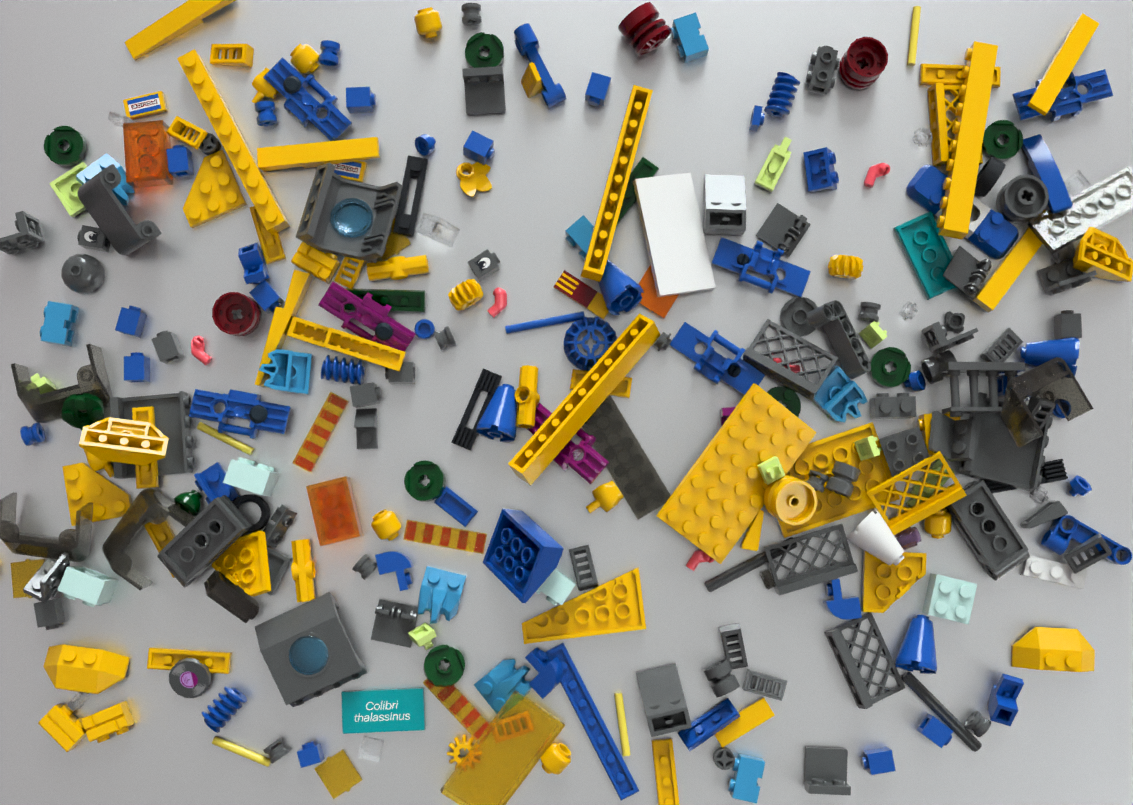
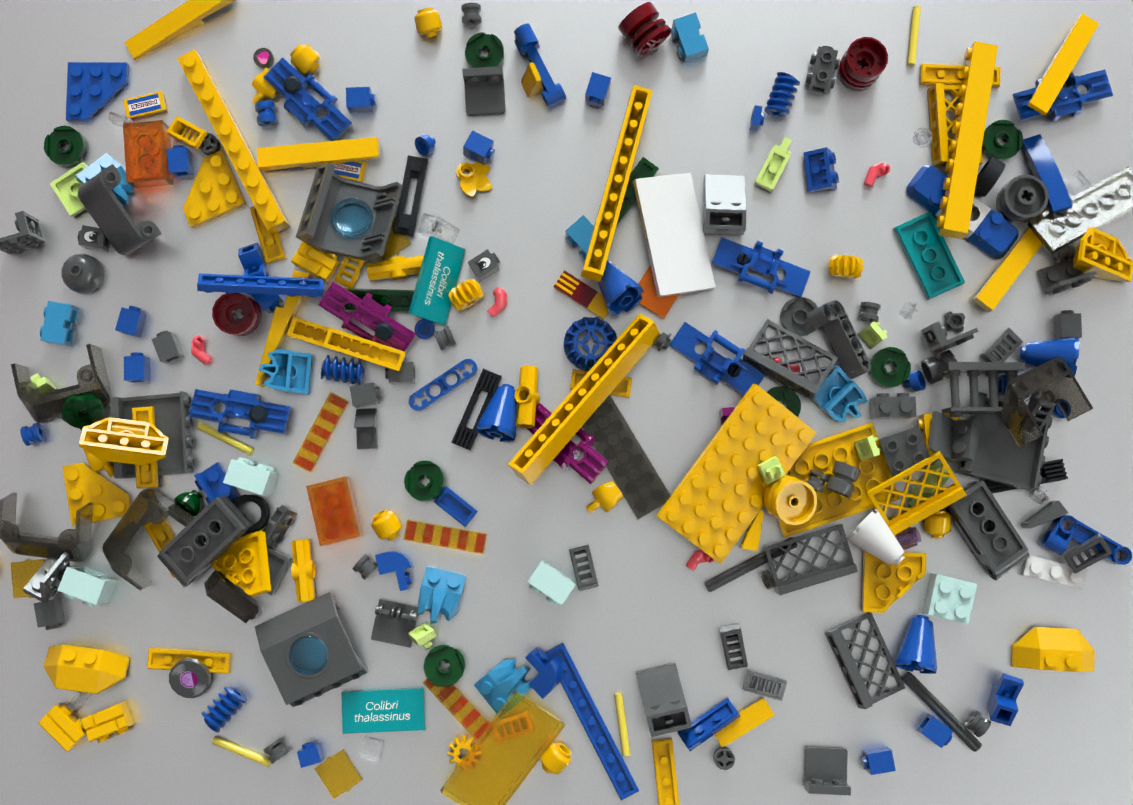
yellow slope [210,44,254,67] -> none
blue wheel [319,40,340,66] -> none
blue slope [483,508,564,603] -> none
blue bar [505,311,585,334] -> none
yellow wing [522,567,646,644] -> none
dark grey wheel [703,659,740,697] -> none
dark azure brick [728,753,765,803] -> none
dark grey hinge [756,203,811,257] -> none
blue brick [823,578,862,620] -> none
dark grey hinge [942,246,992,300] -> none
blue tile [1069,475,1092,497] -> none
none -> blue plate [66,62,129,122]
none -> blue plate [197,273,324,297]
none -> clear smoke tile [253,48,274,69]
none -> teal tile [408,236,465,326]
none -> blue beam [409,359,478,411]

